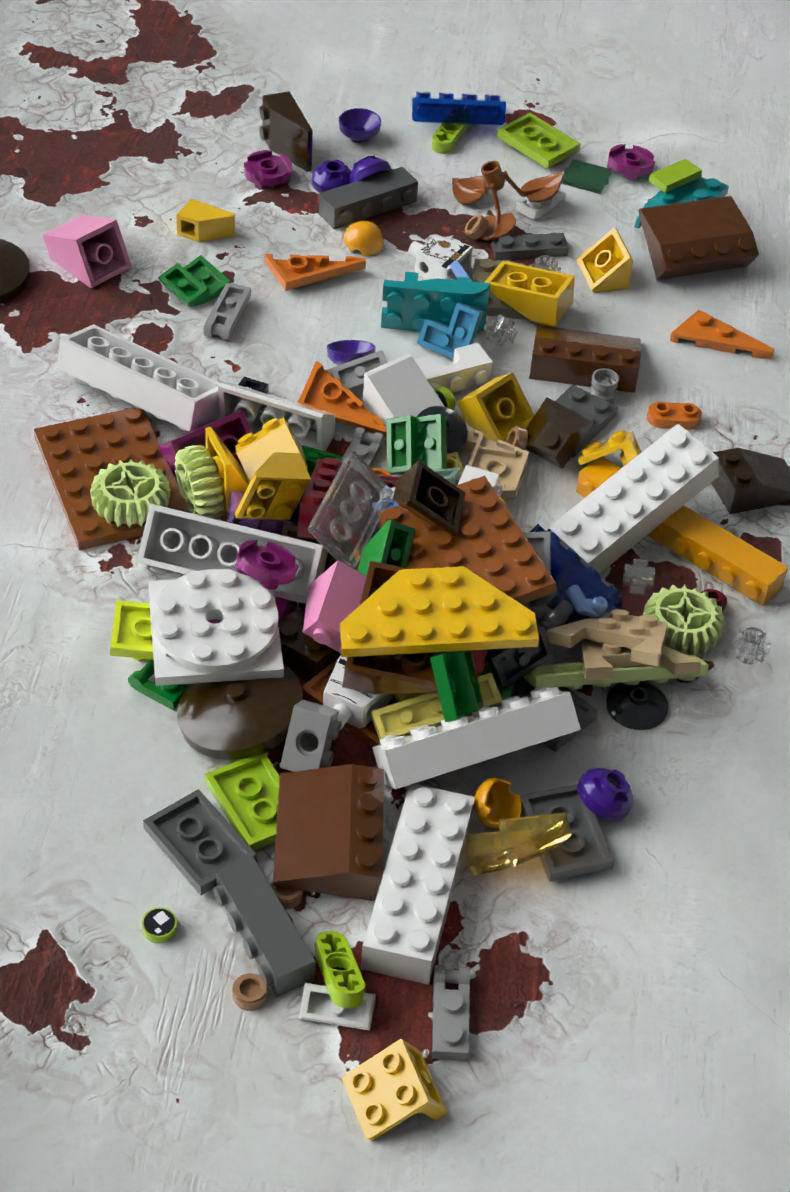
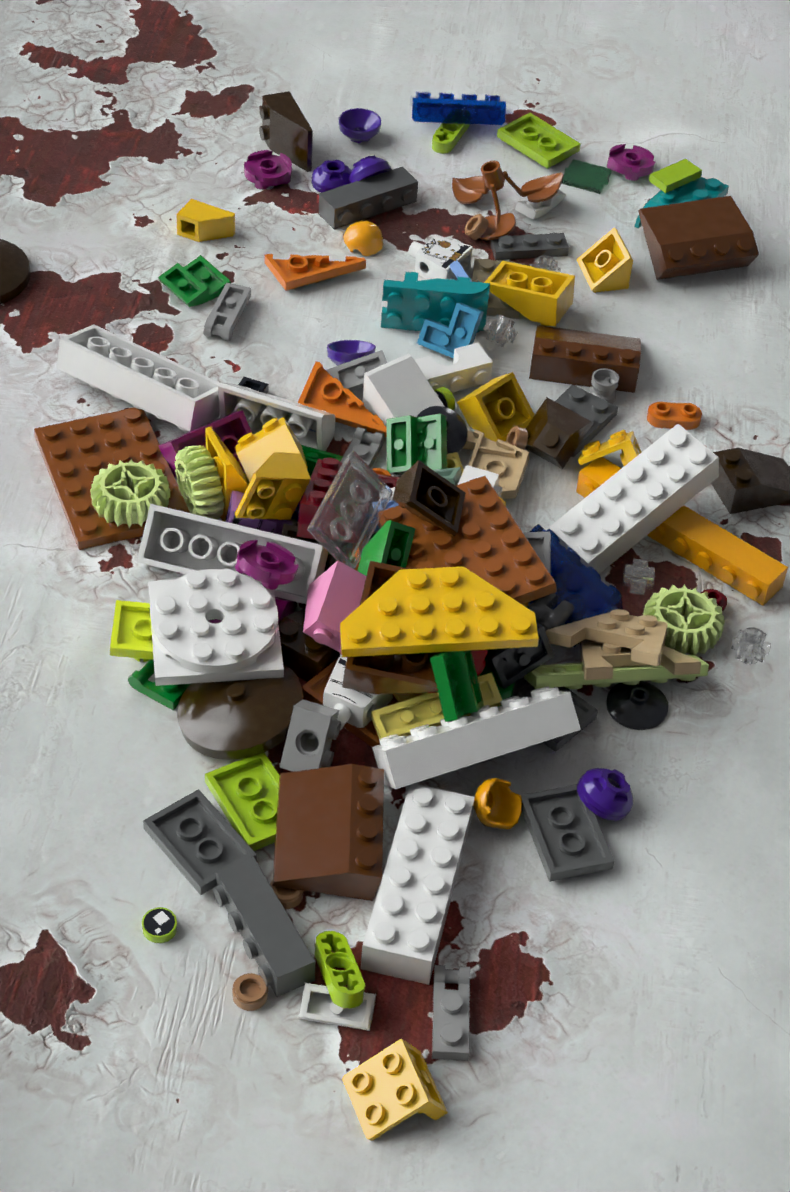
bright pink slope [42,215,132,288] -> none
clear yellow slope [466,812,571,875] -> none
medium blue arm [565,585,608,618] -> none
orange wing [670,310,775,359] -> none

